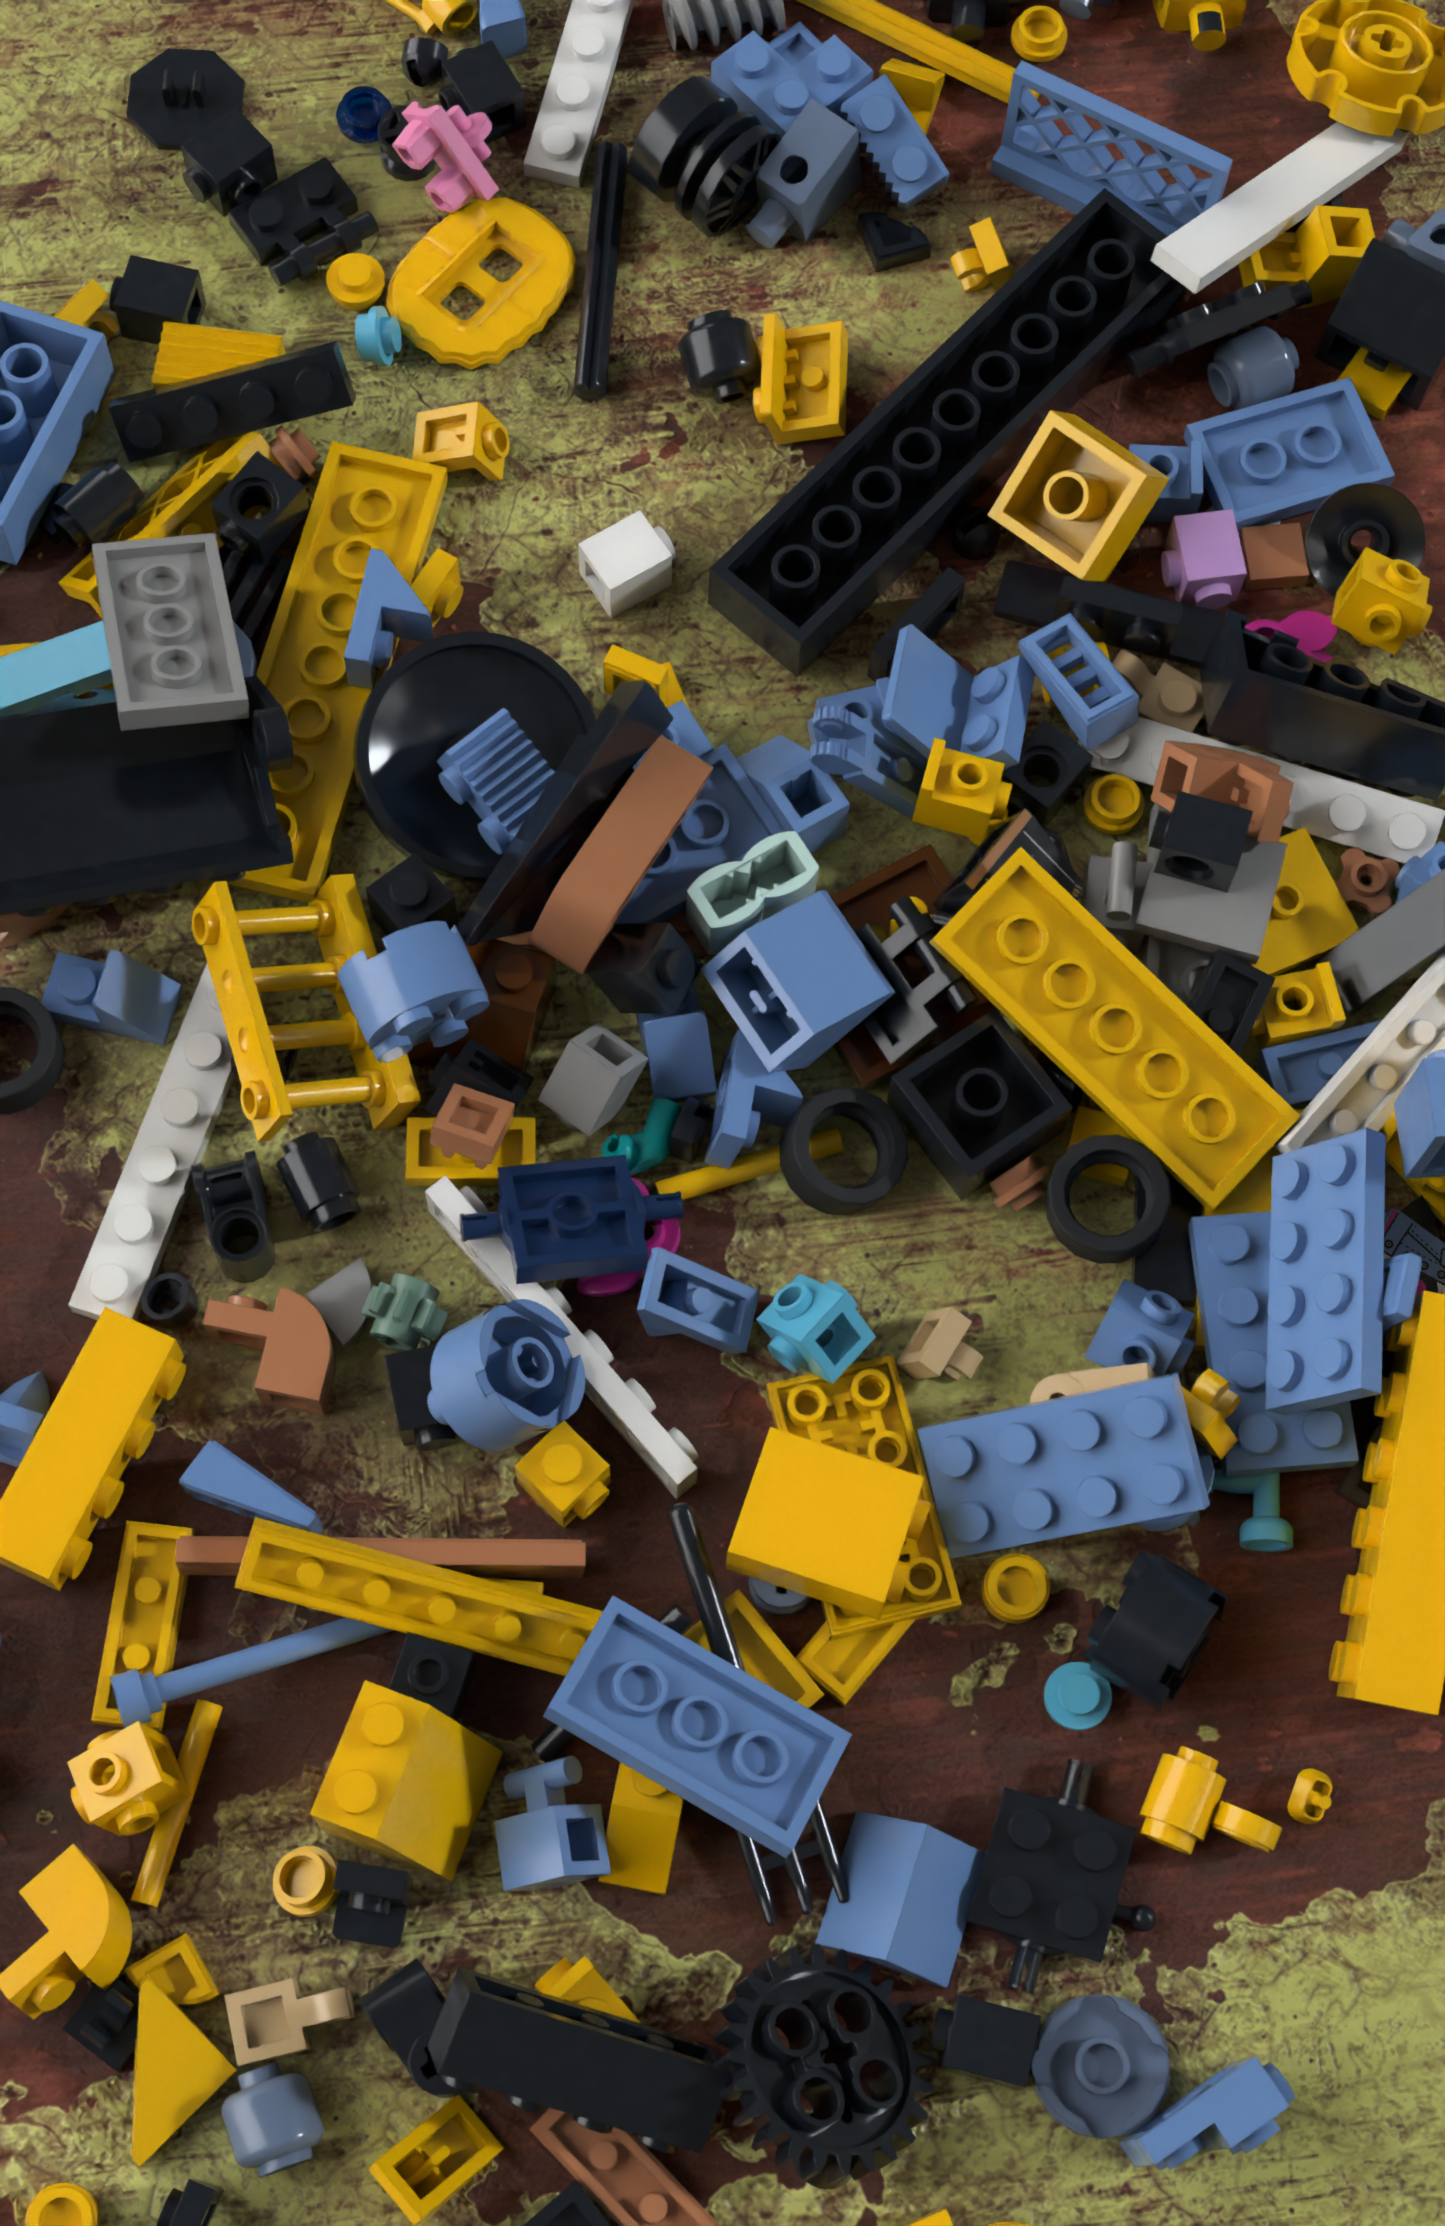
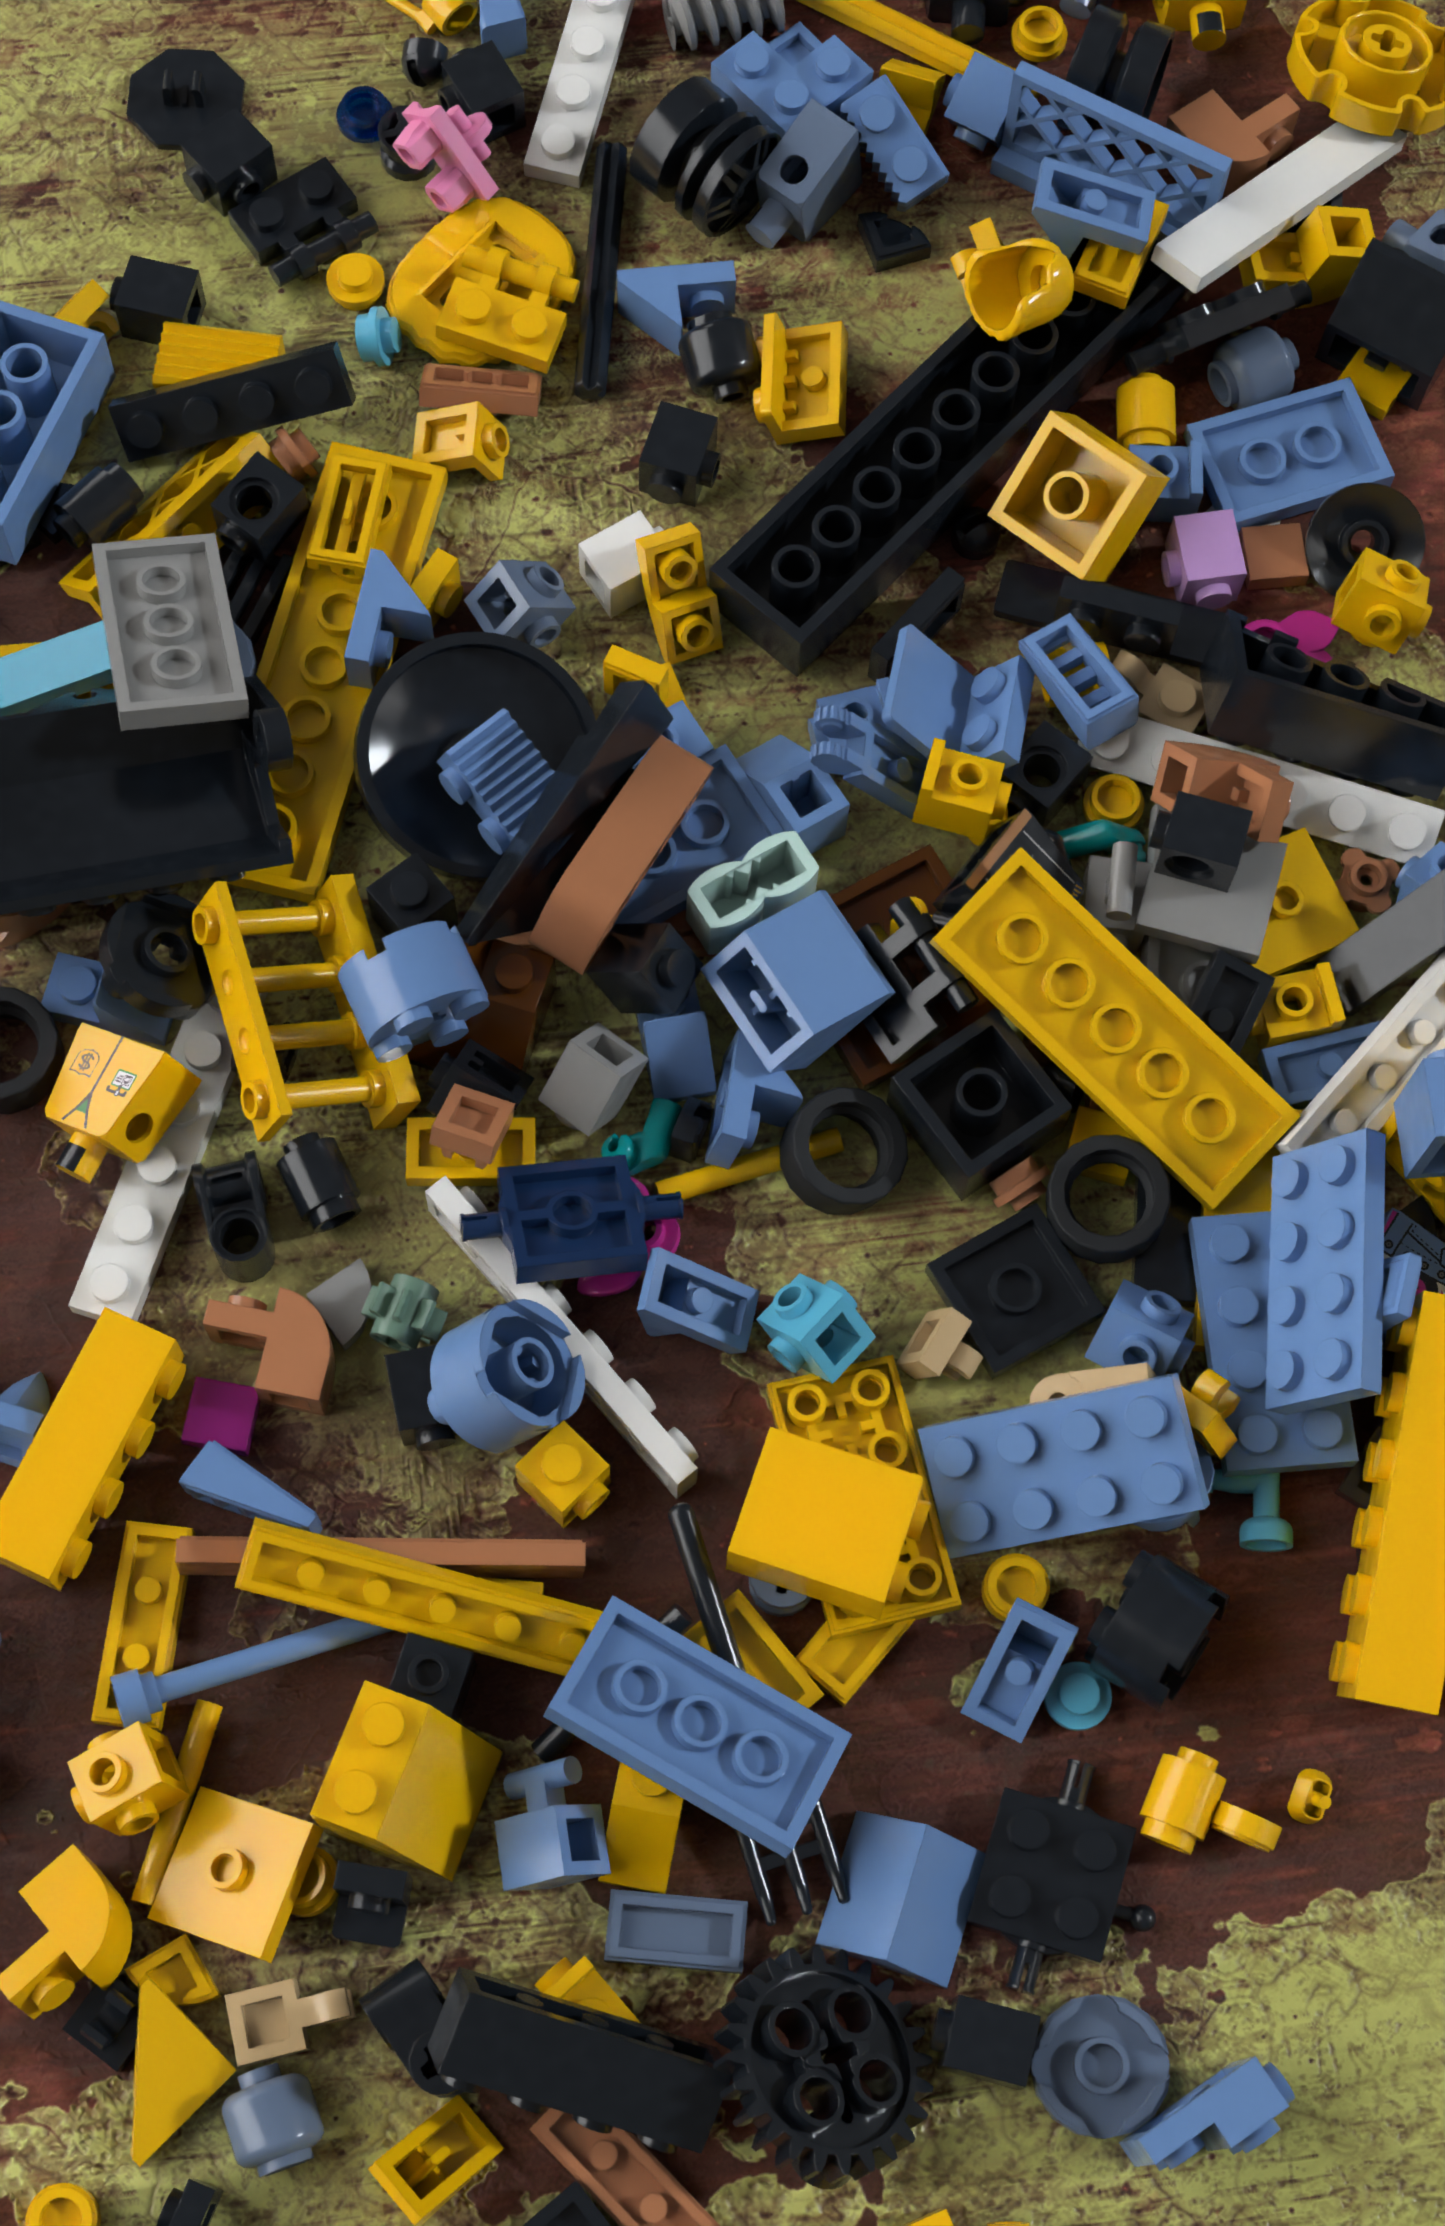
black hinge [141,1273,199,1331] -> none
none -> yellow torso [45,1022,202,1184]
none -> black plate [99,893,216,1021]
none -> yellow plate [147,1786,324,1963]
none -> magenta tile [181,1376,261,1457]
none -> yellow tile [306,453,392,577]
none -> nougat plate [419,363,542,417]
none -> yellow plate [436,244,580,374]
none -> sand blue brick [464,559,576,649]
none -> sand blue tile [604,1889,748,1974]
none -> medium blue slope [617,260,736,356]
none -> yellow slope [635,522,723,665]
none -> black brick [639,401,721,507]
none -> black plate [925,1202,1105,1380]
none -> medium blue brick [943,51,1032,151]
none -> medium blue slope [960,1597,1079,1743]
none -> yellow hair [964,238,1074,341]
none -> medium blue slope [1032,156,1156,260]
none -> teal arm [1056,819,1147,862]
none -> black wheel [1057,4,1176,150]
none -> yellow tile [1073,200,1169,309]
none -> yellow brick [1116,372,1176,450]
none -> nougat brick [1166,89,1300,196]

